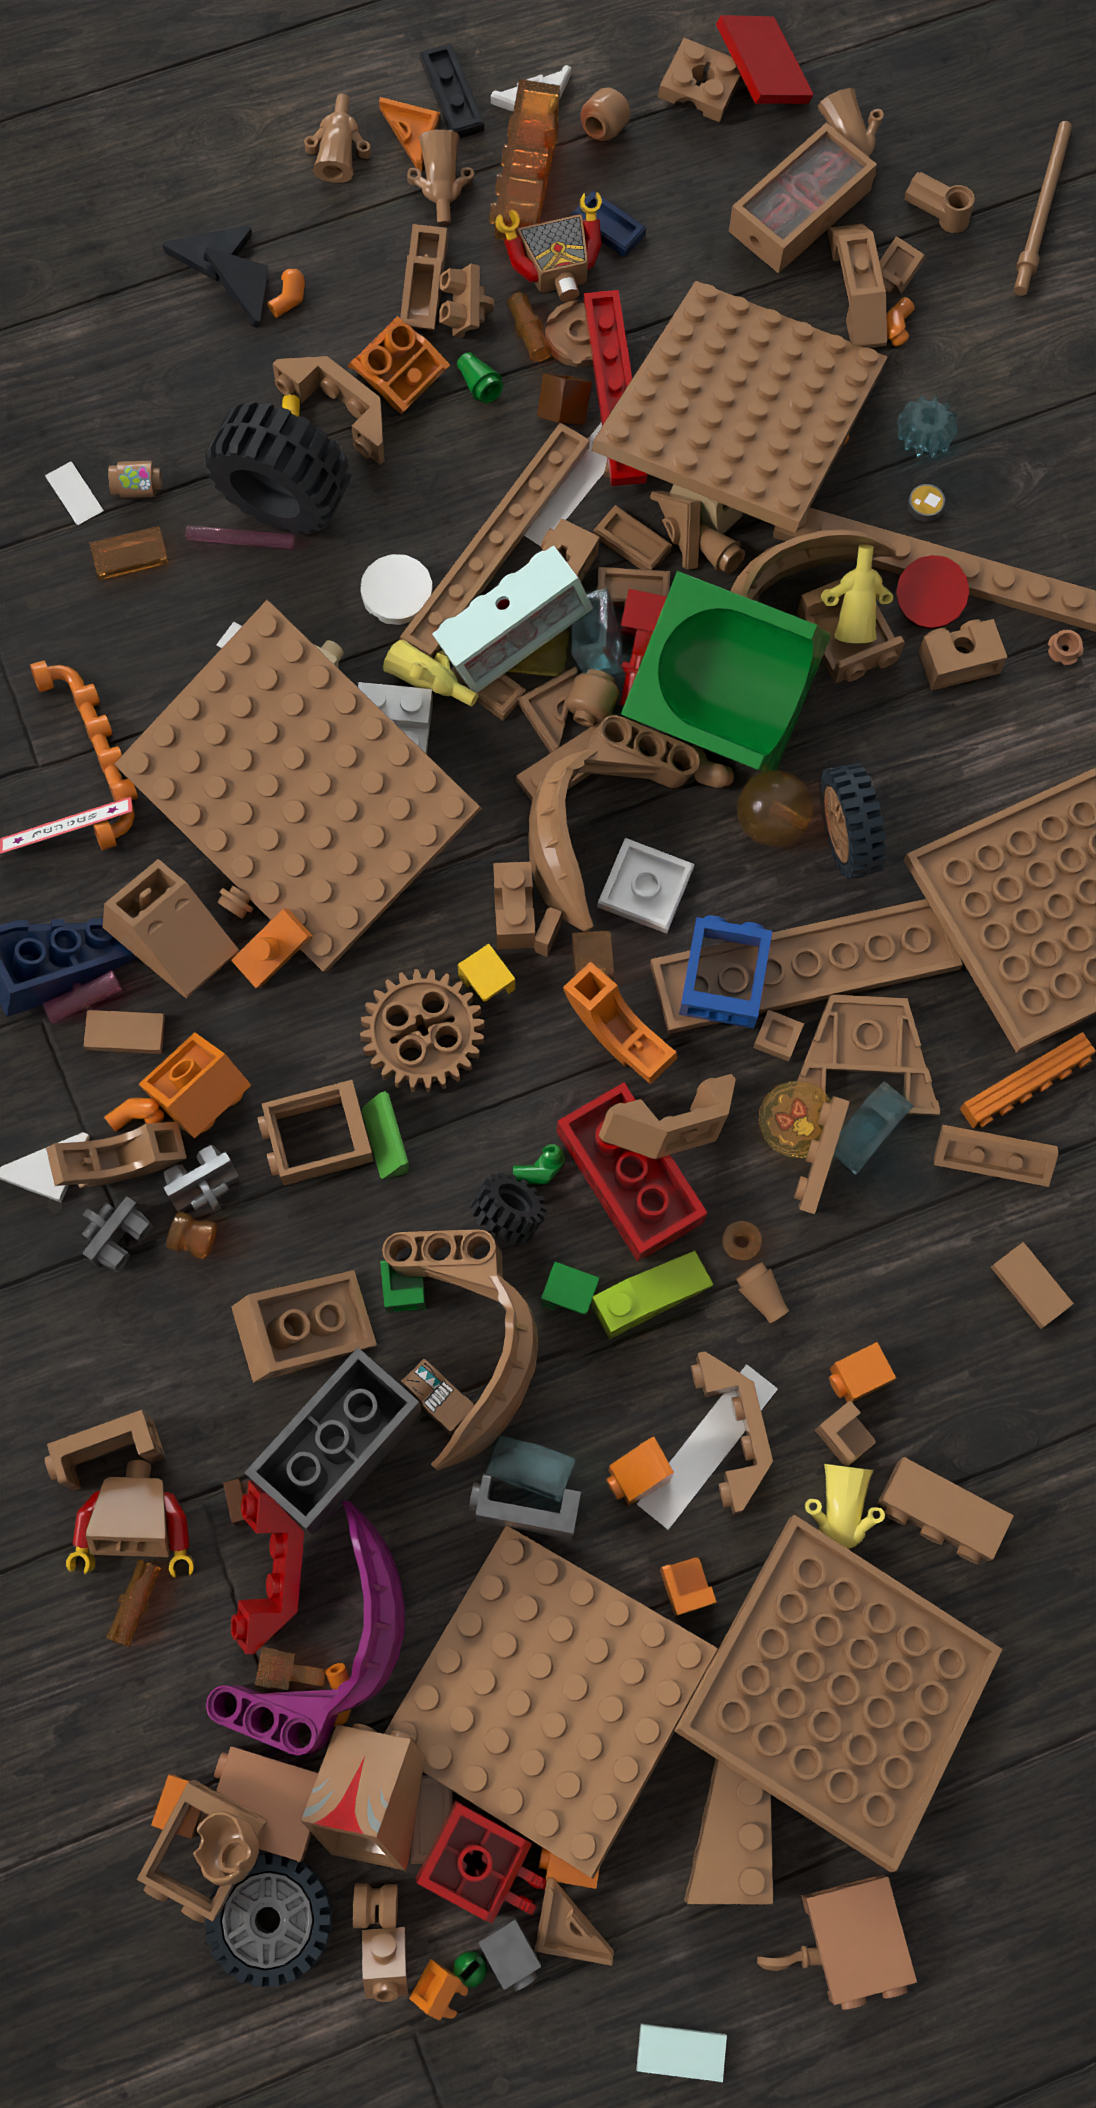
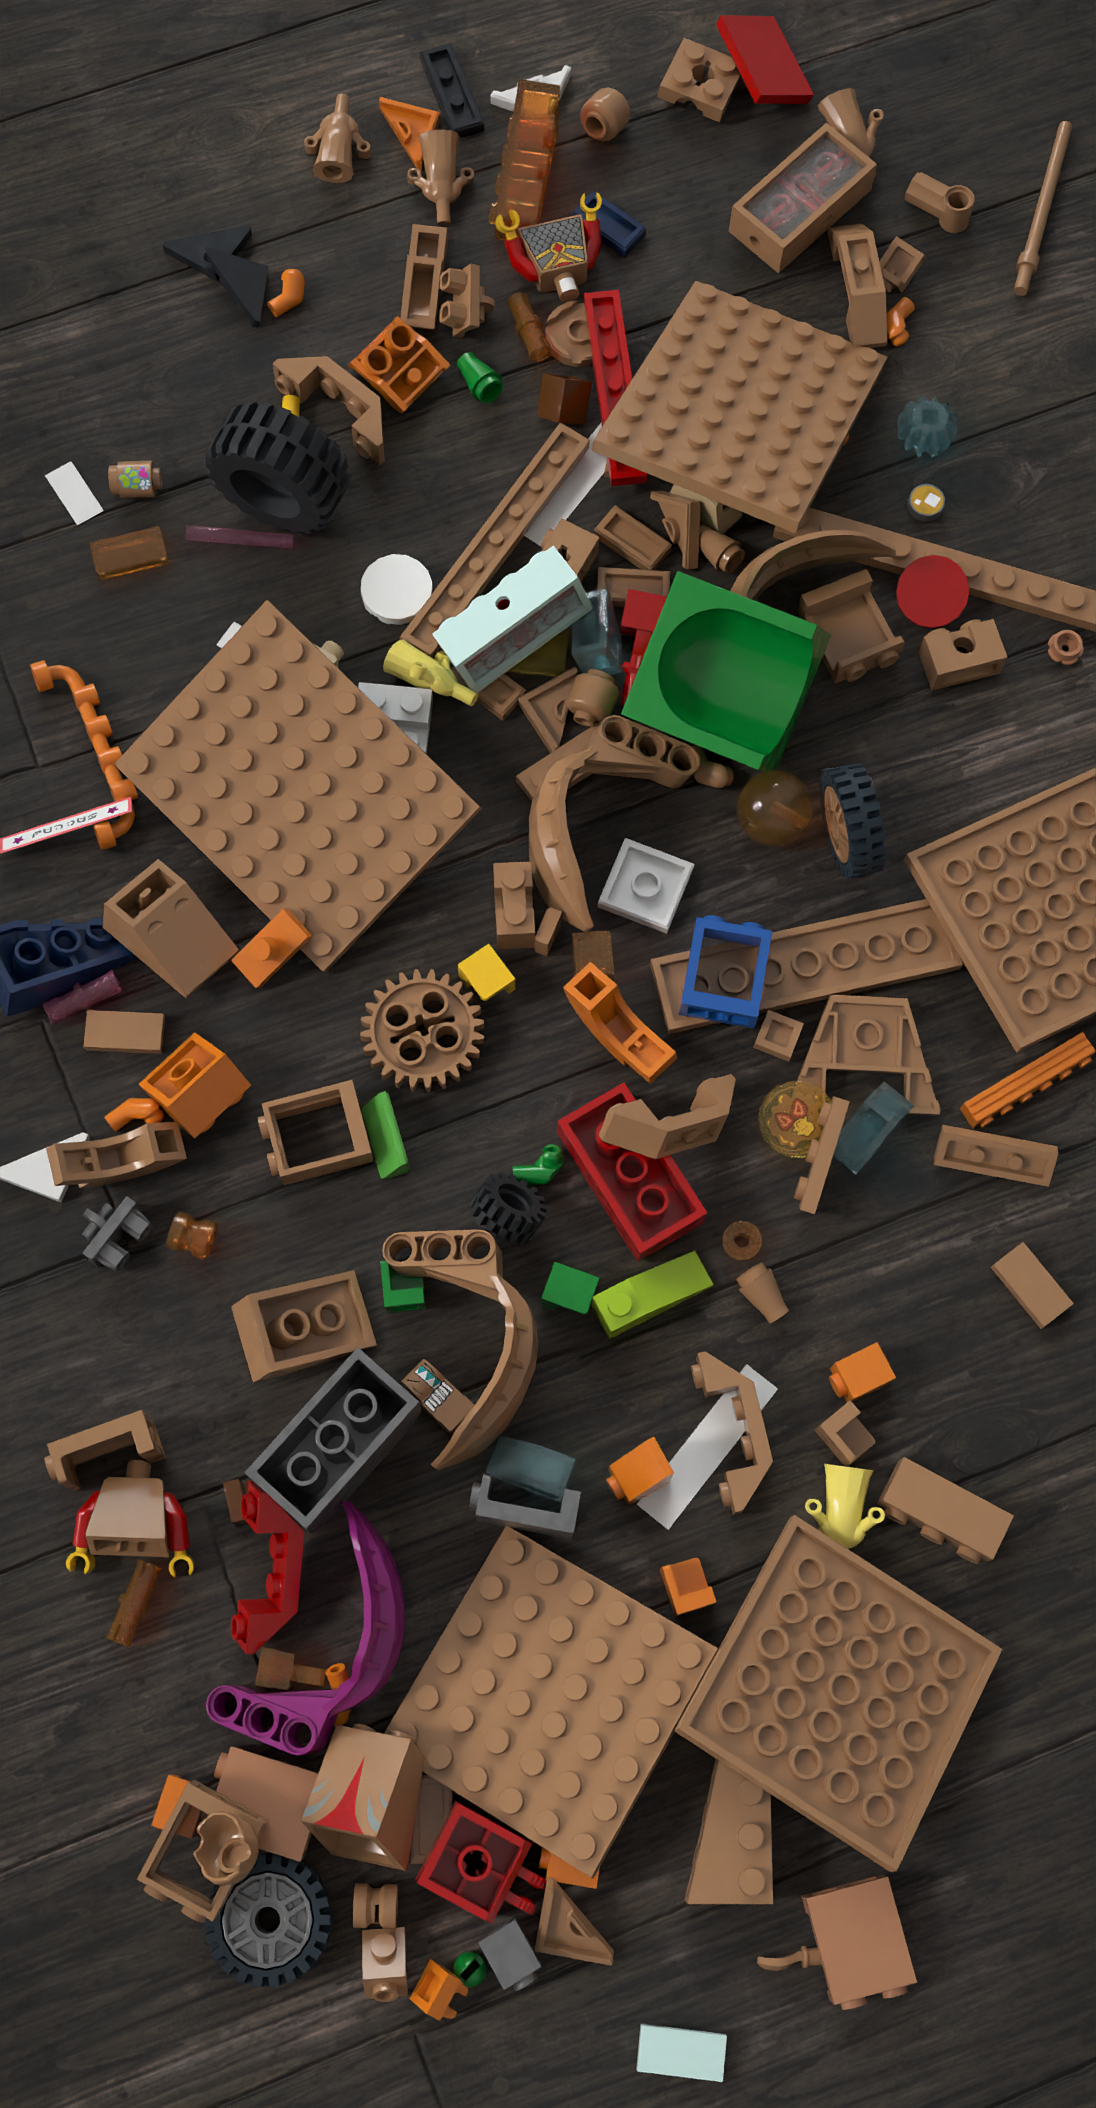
flat silver hips [163,1145,240,1214] -> none
medium nougat plate [218,886,254,919] -> none
light yellow piece [821,544,893,644] -> none

